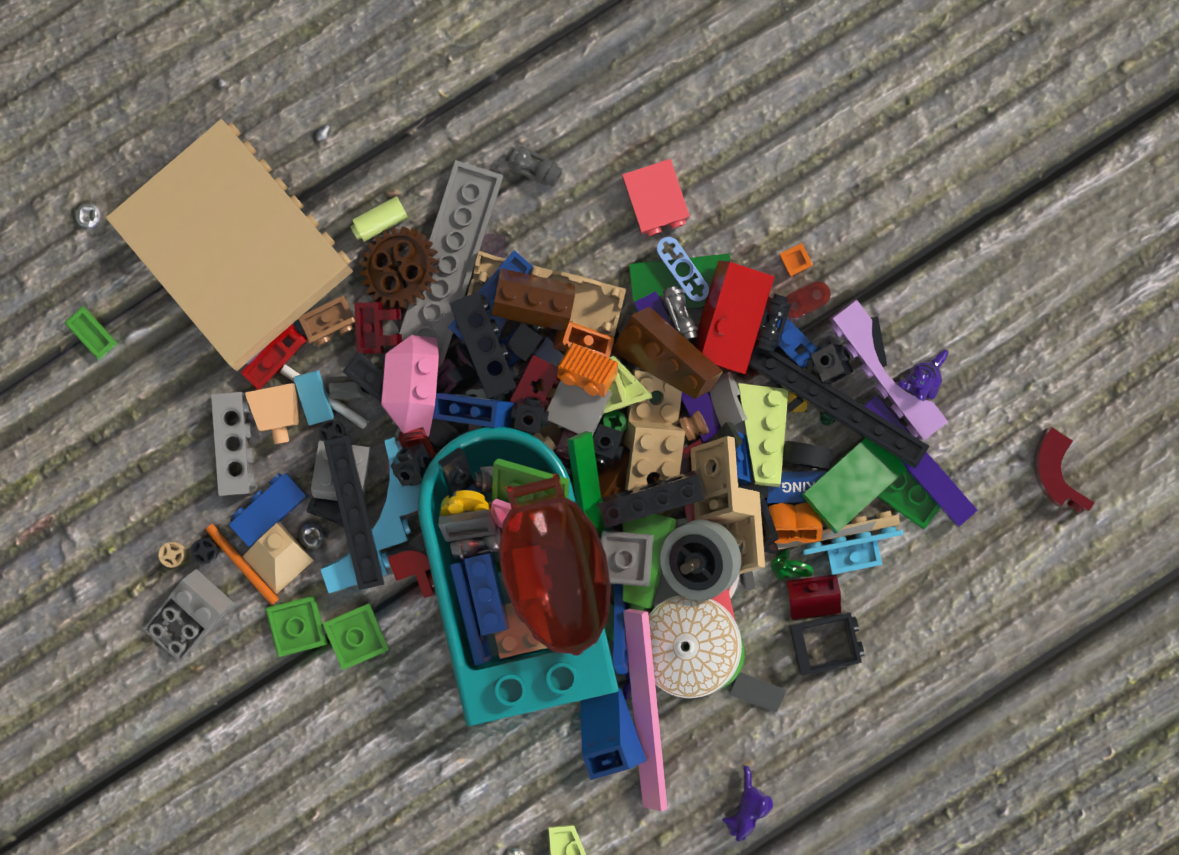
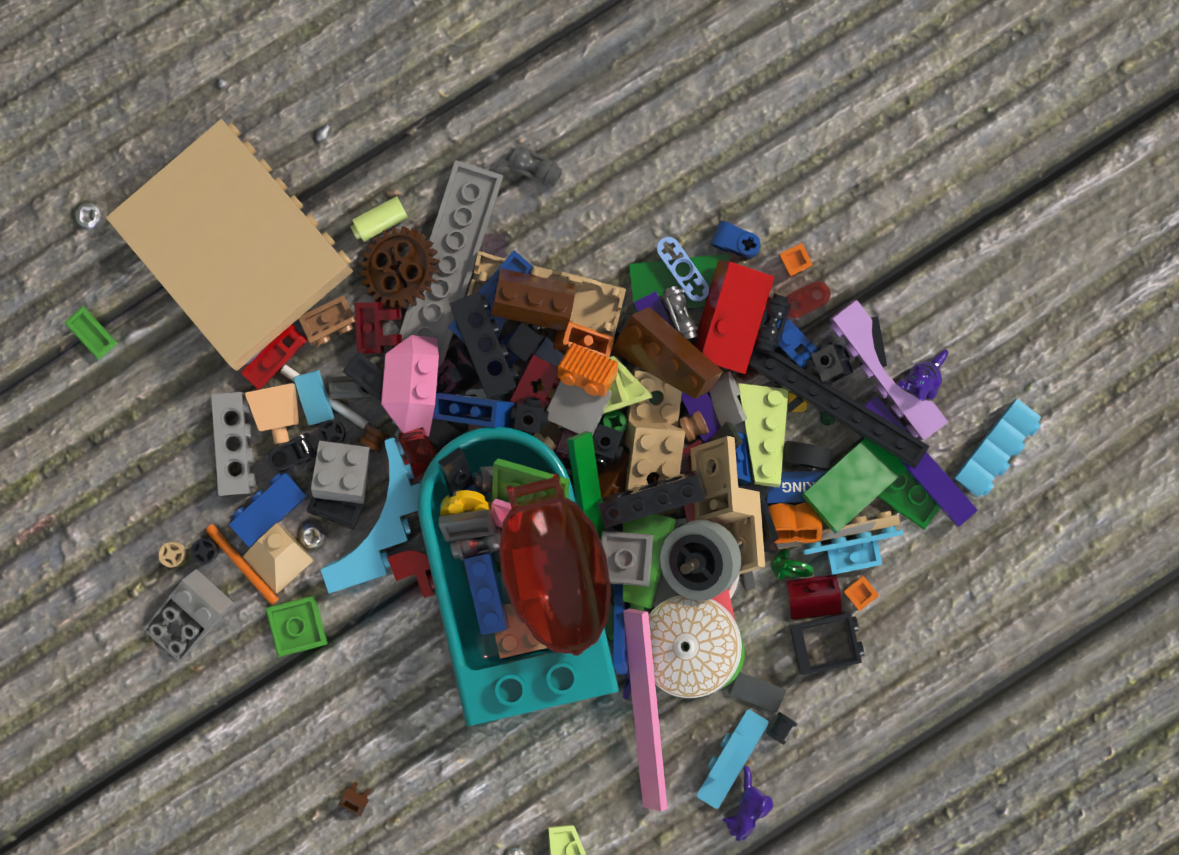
bright green plate [322,603,390,670] -> none
black plate [323,434,385,590] -> none
black brick [390,443,432,487] -> none
blue tile [450,560,492,666] -> none
blue slope [580,688,647,780] -> none
coral panel [622,159,690,237] -> none
dark red arch [1034,427,1094,513] -> none
none -> black piece [268,432,317,472]
none -> reddish brown tile [338,782,370,817]
none -> reddish brown wheel [357,424,388,453]
none -> medium azure bracket [697,709,769,809]
none -> blue piece [710,221,761,259]
none -> black bush [765,712,798,745]
none -> orange plate [843,575,879,611]
none -> medium azure brick [953,398,1041,497]

